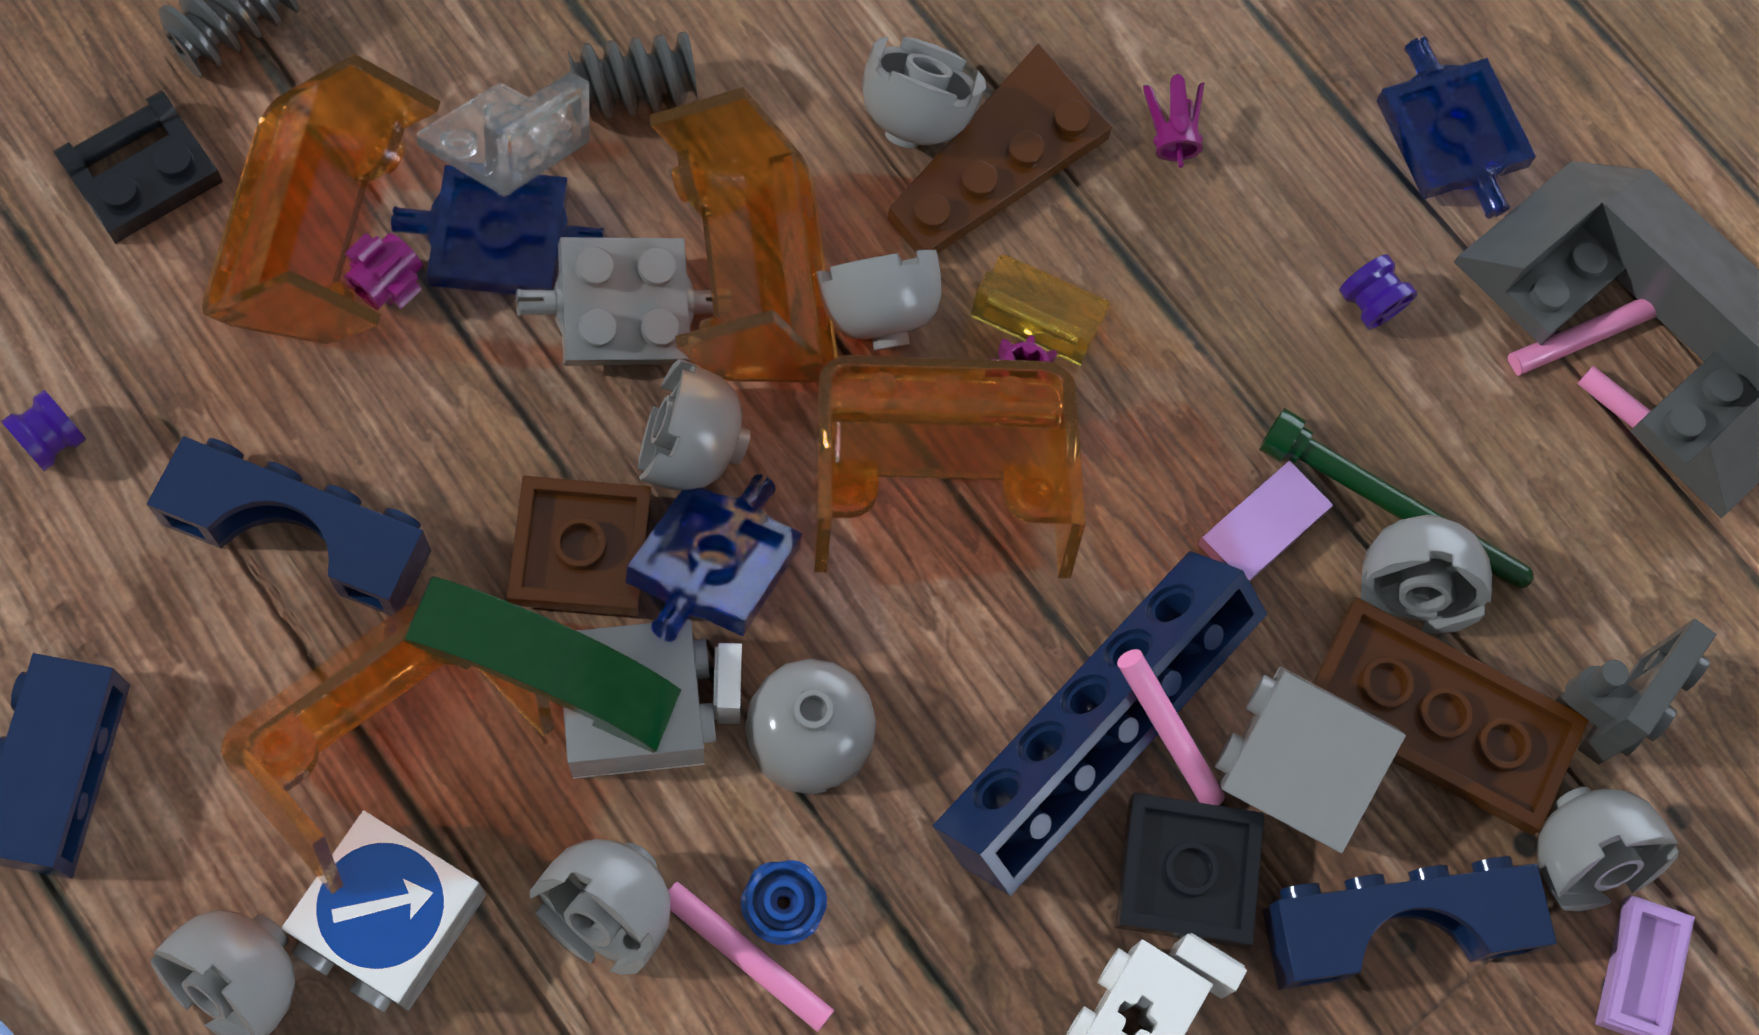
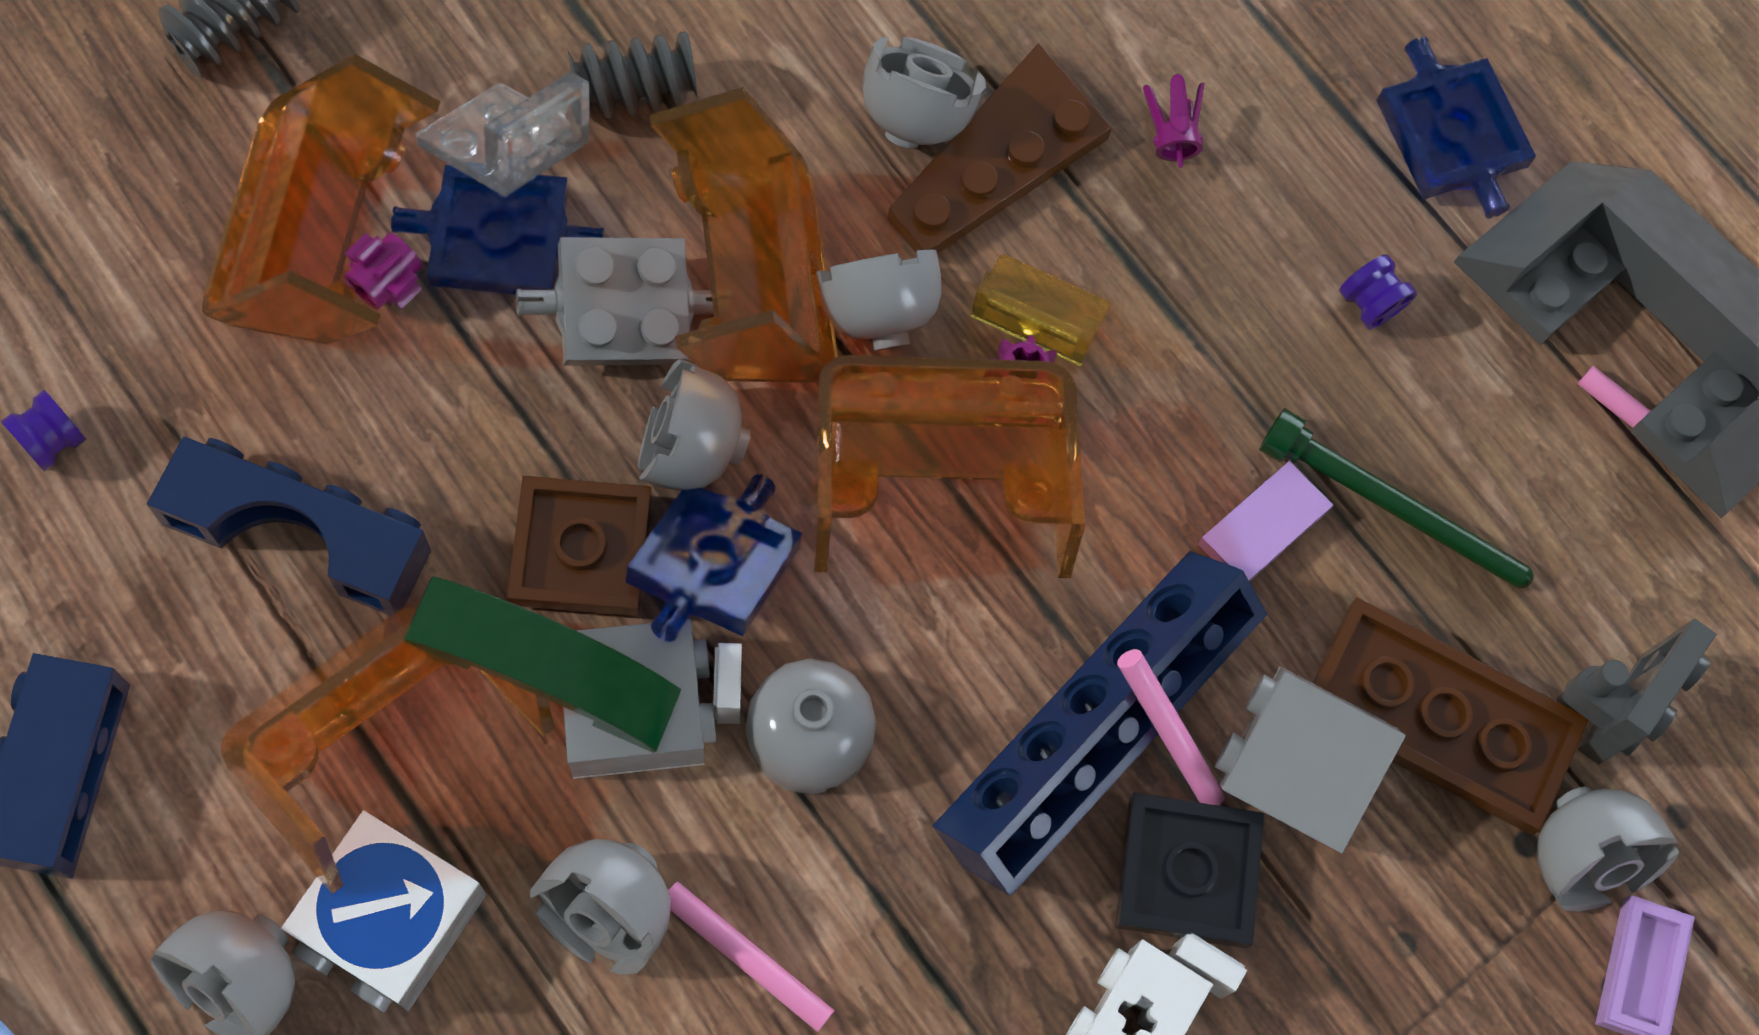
black plate [53,90,223,244] -> none
blue plate [741,860,827,945] -> none
dark blue arch [1262,856,1557,990] -> none
light grey cylinder [1361,515,1492,634] -> none
bright pink bar [1508,299,1656,376] -> none

